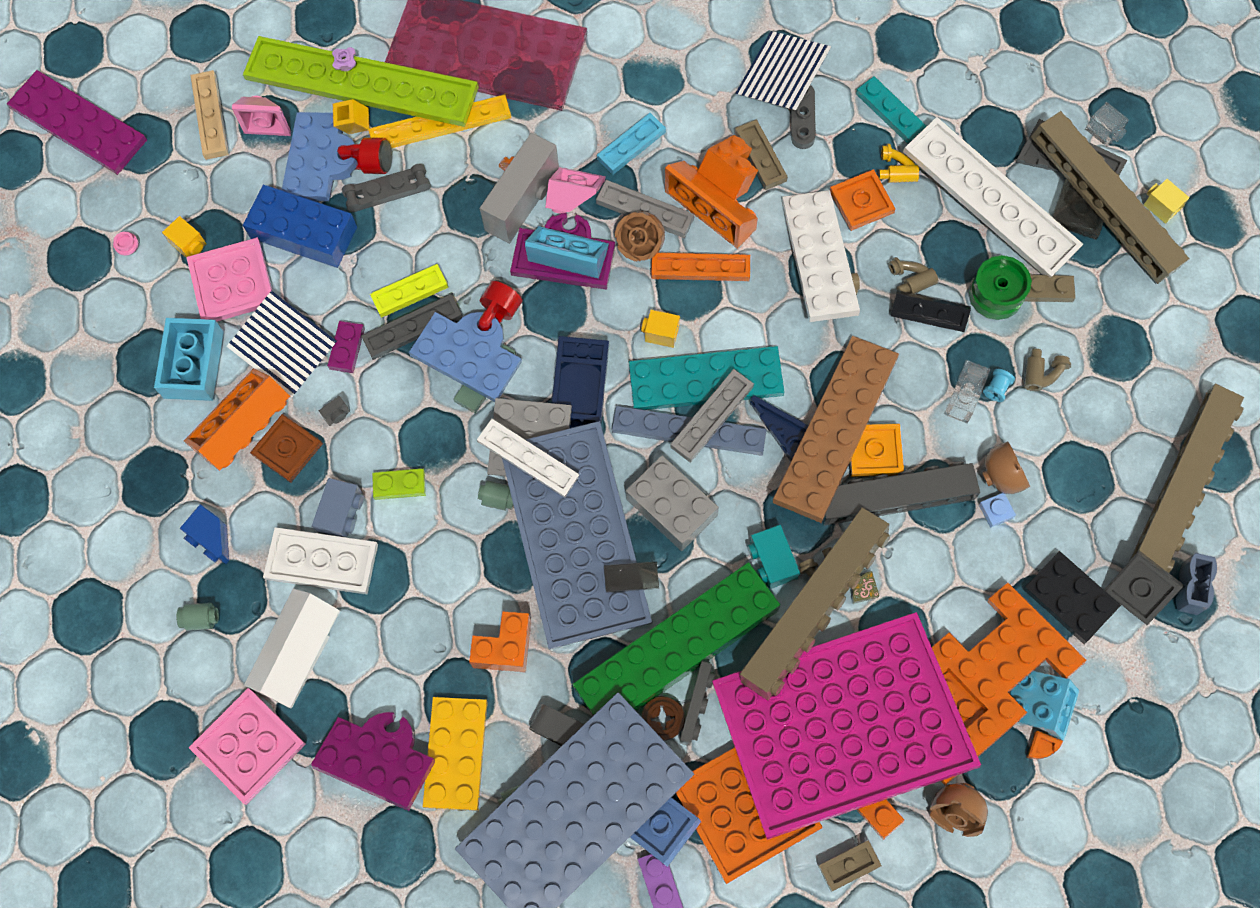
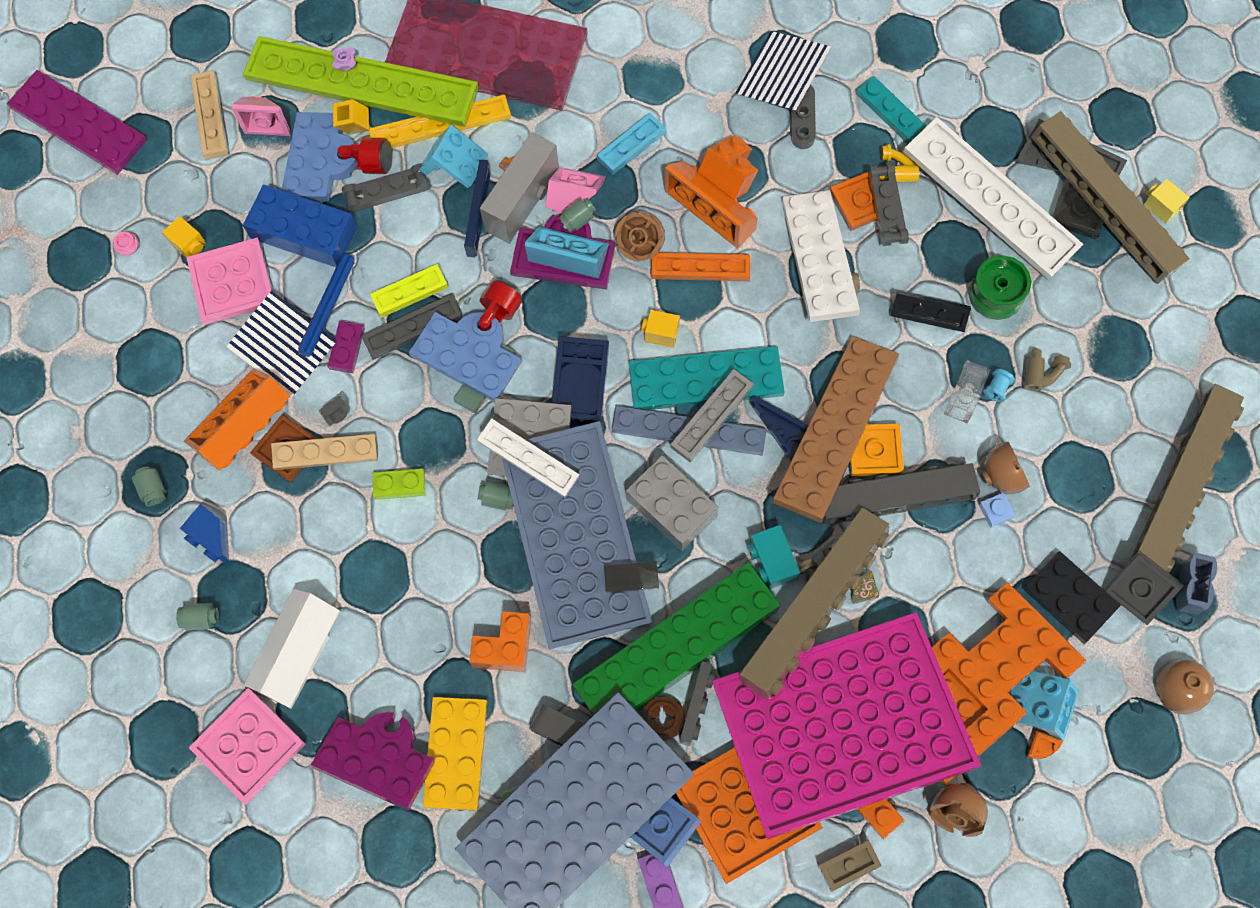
medium azure brick [154,318,224,401] -> none
white plate [263,527,378,595] -> none
sand blue brick [312,478,364,538] -> none
light grey plate [596,180,694,238] -> none
dark tan plate [735,119,788,190] -> none
dark tan plant [888,257,938,294] -> none
dark tan plate [1025,275,1075,302] -> none
clear brick [1085,102,1129,147] -> none
none -> sand green brick [132,466,166,507]
none -> tan plate [271,434,377,470]
none -> blue axle [298,254,354,357]
none -> medium azure bracket [419,125,488,188]
none -> dark blue tile [464,159,491,258]
none -> sand green brick [559,197,596,232]
none -> dark grey plate [868,162,909,246]
none -> medium nougat cylinder [1155,659,1214,715]

